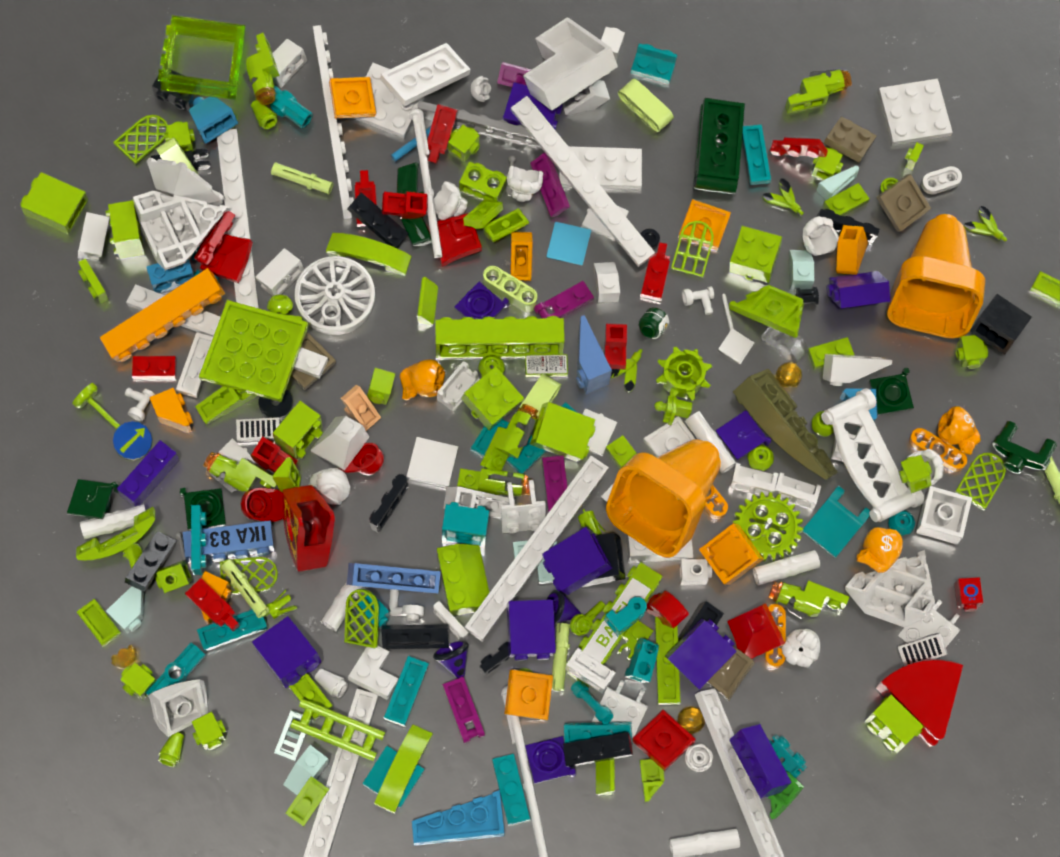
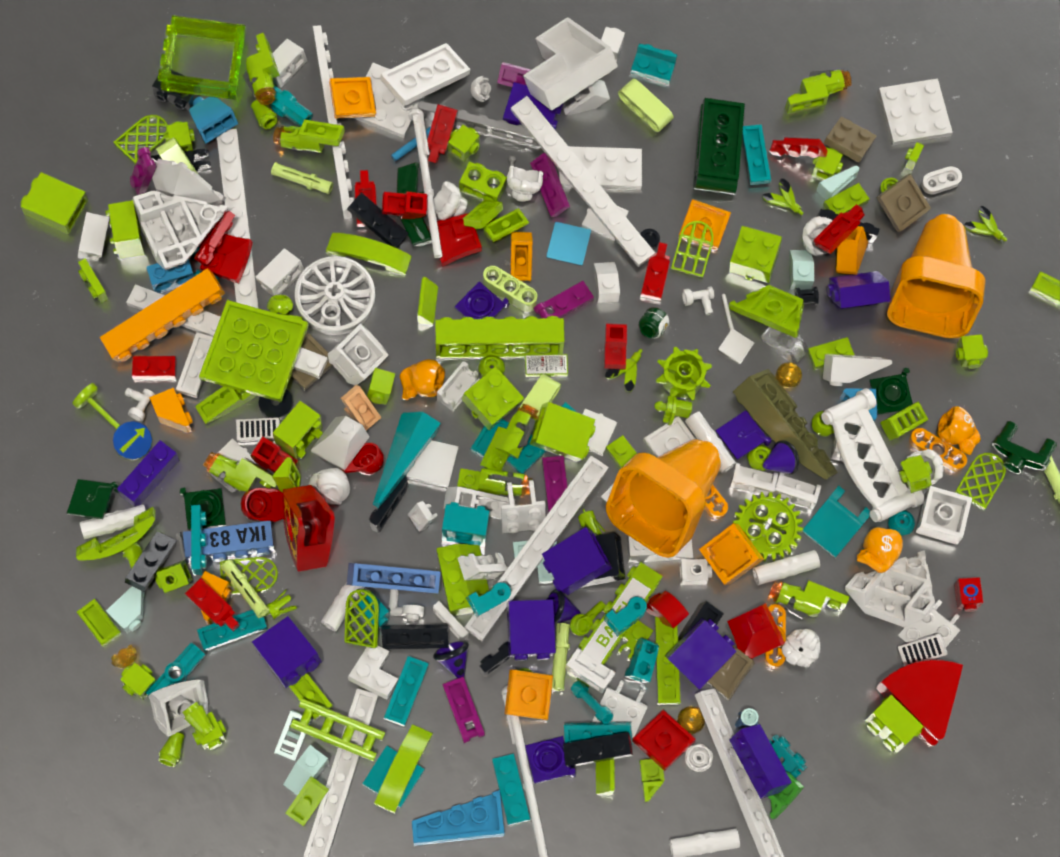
white cone [314,669,348,698] -> none
medium blue slope [576,315,612,394] -> none
black brick [970,294,1032,355] -> none
none -> magenta plate [130,147,156,195]
none -> lime cone [182,702,214,737]
none -> lime plate [273,119,345,153]
none -> white slope [328,323,389,385]
none -> teal wedge [373,412,441,508]
none -> white tile [407,501,438,532]
none -> white hinge [458,553,508,580]
none -> teal leg [466,582,511,617]
none -> light aqua piece [735,708,759,728]
none -> dark purple hat [763,440,799,475]
none -> red hinge [814,204,865,254]
none -> lime slope [880,401,929,440]

